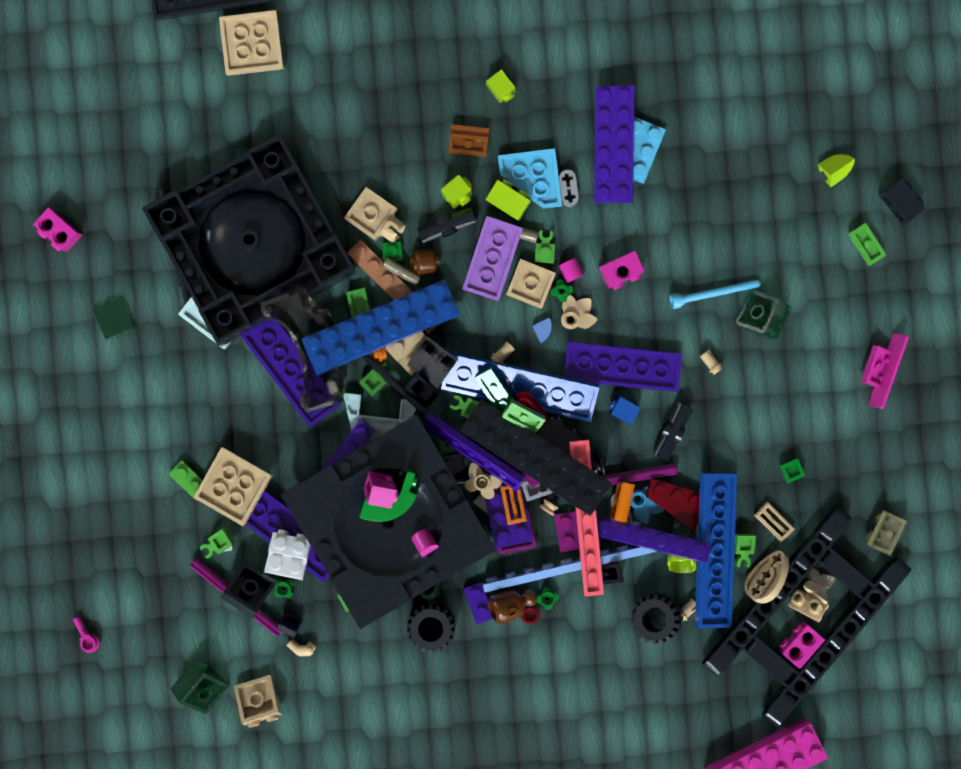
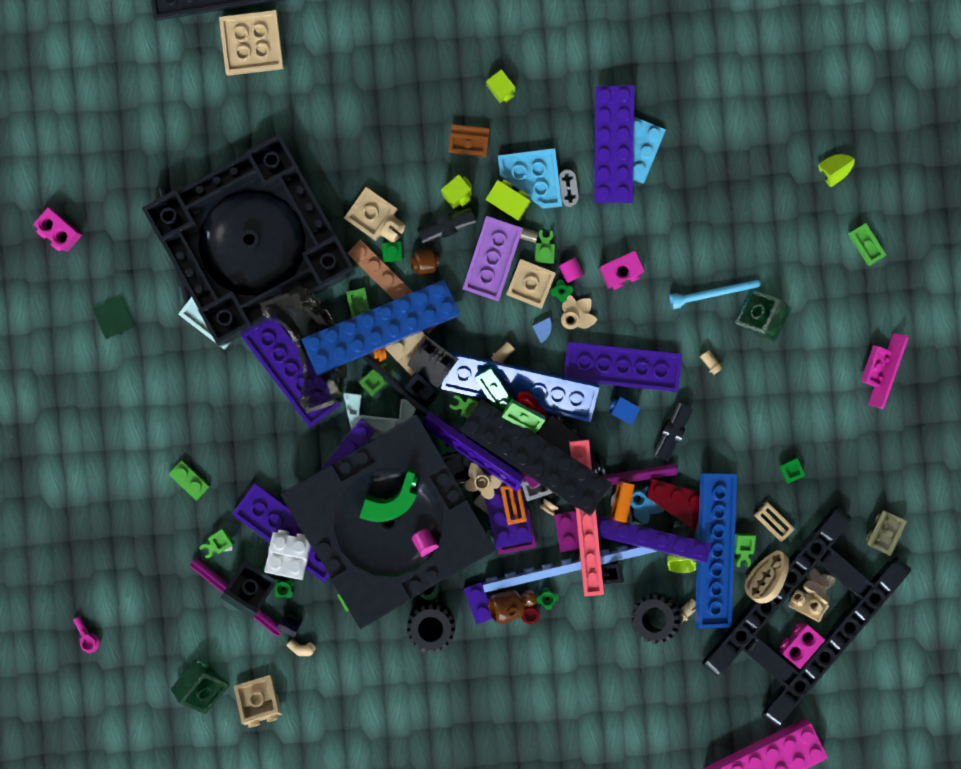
tan plate [193,447,273,526] -> none
dark pink brick [364,471,398,508] -> none
dark tan piece [382,257,421,285] -> none
black brick [879,178,926,225] -> none

